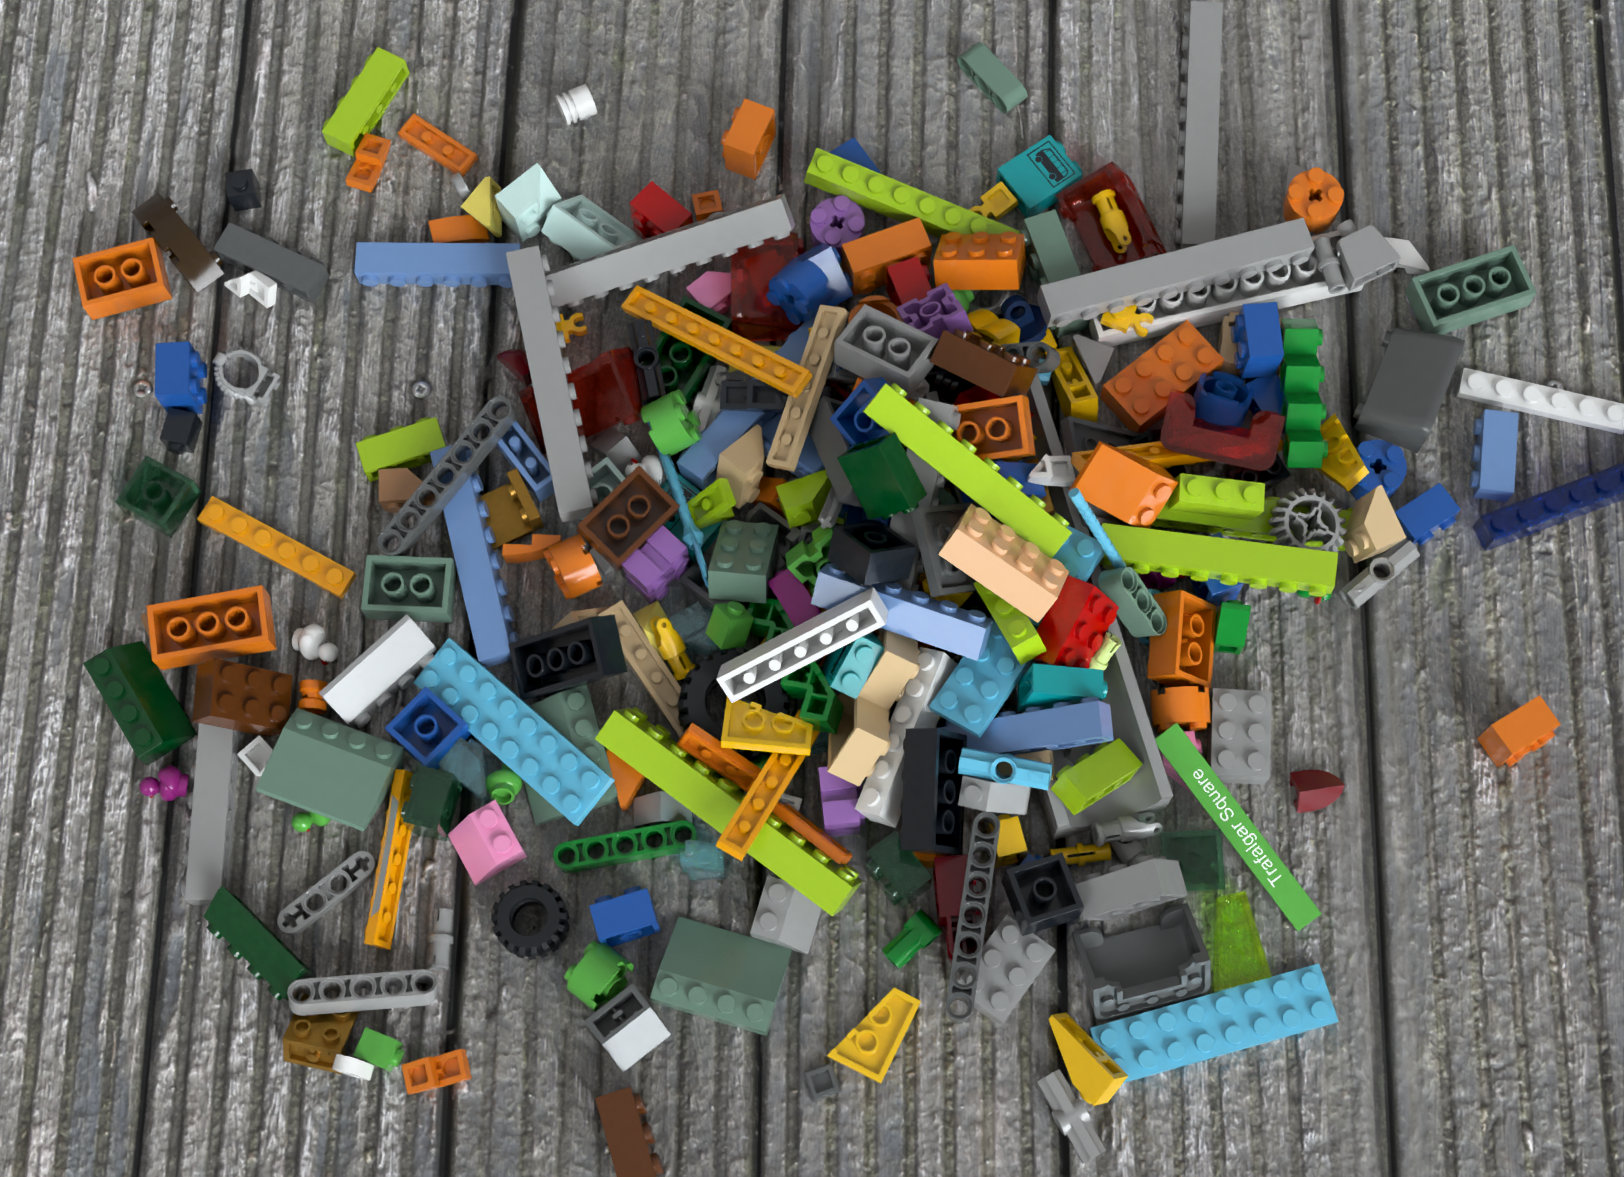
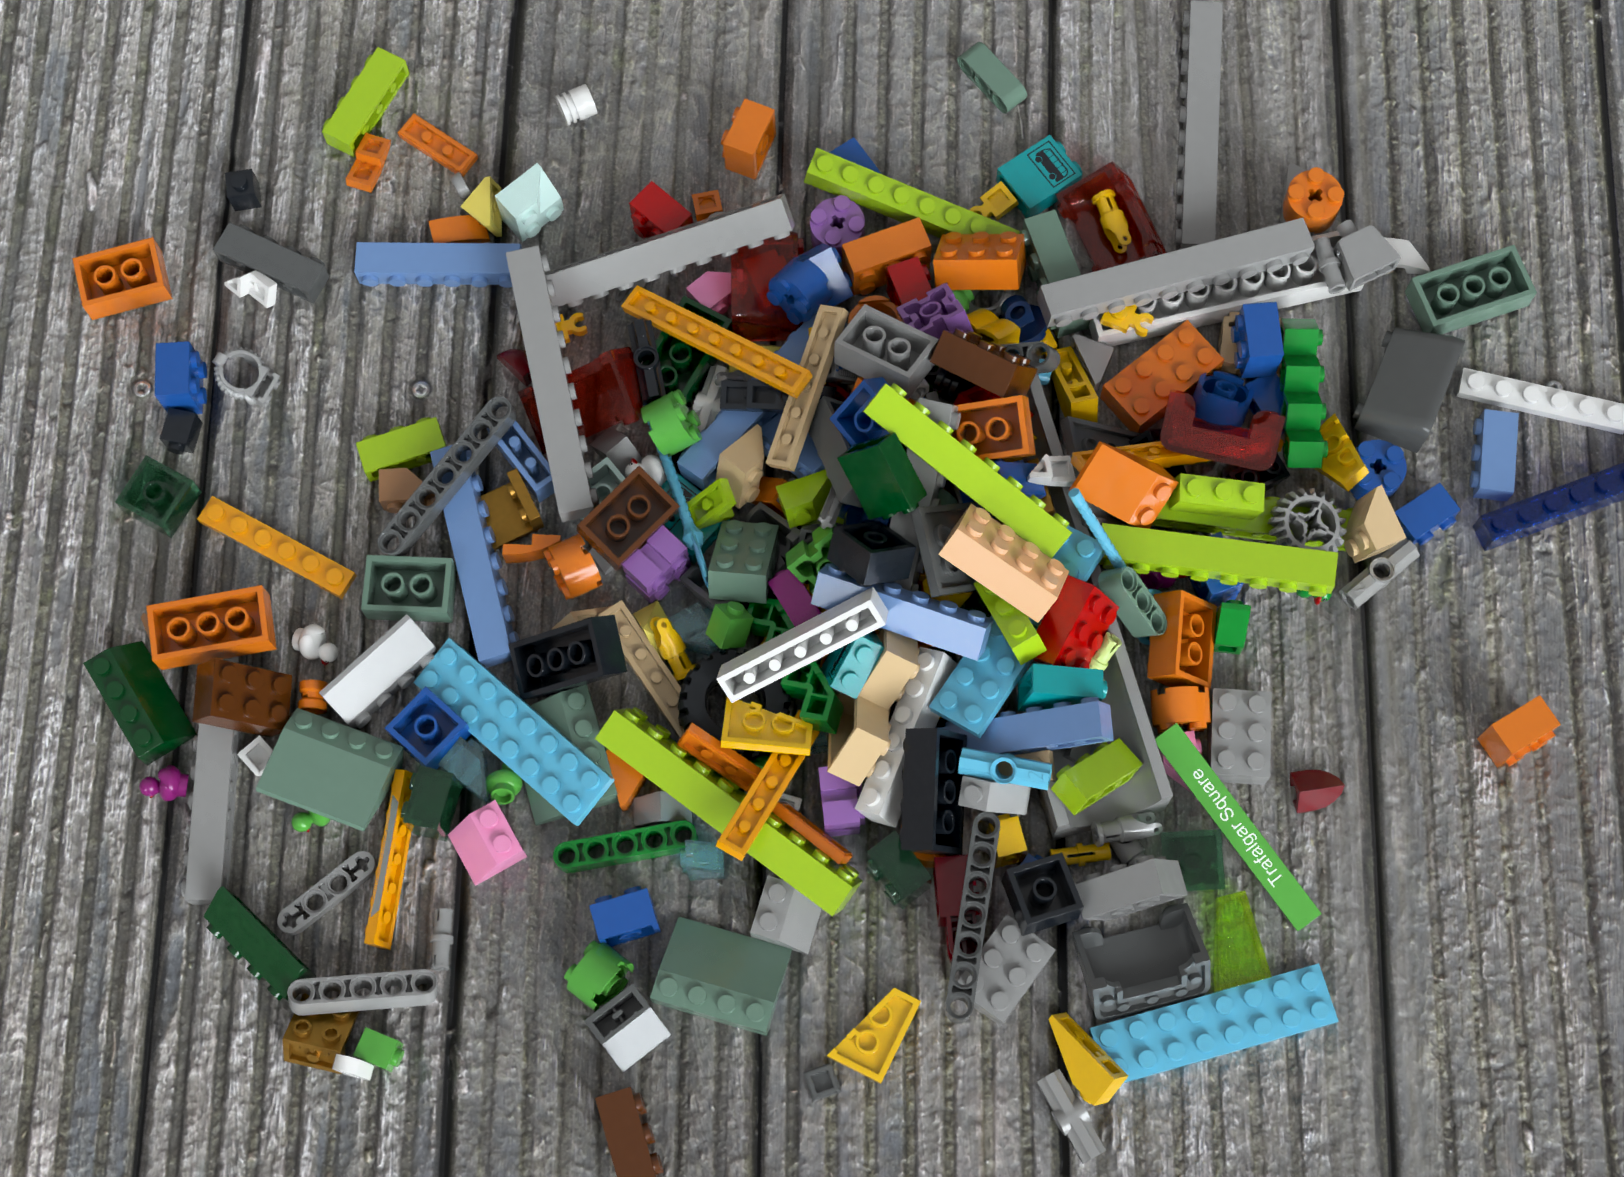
dark brown brick [132,193,224,293] -> none
orange slope [402,1049,472,1095] -> none
black tyre [491,880,570,960] -> none
light aqua slope [541,194,643,261] -> none
green piece [882,909,942,970] -> none

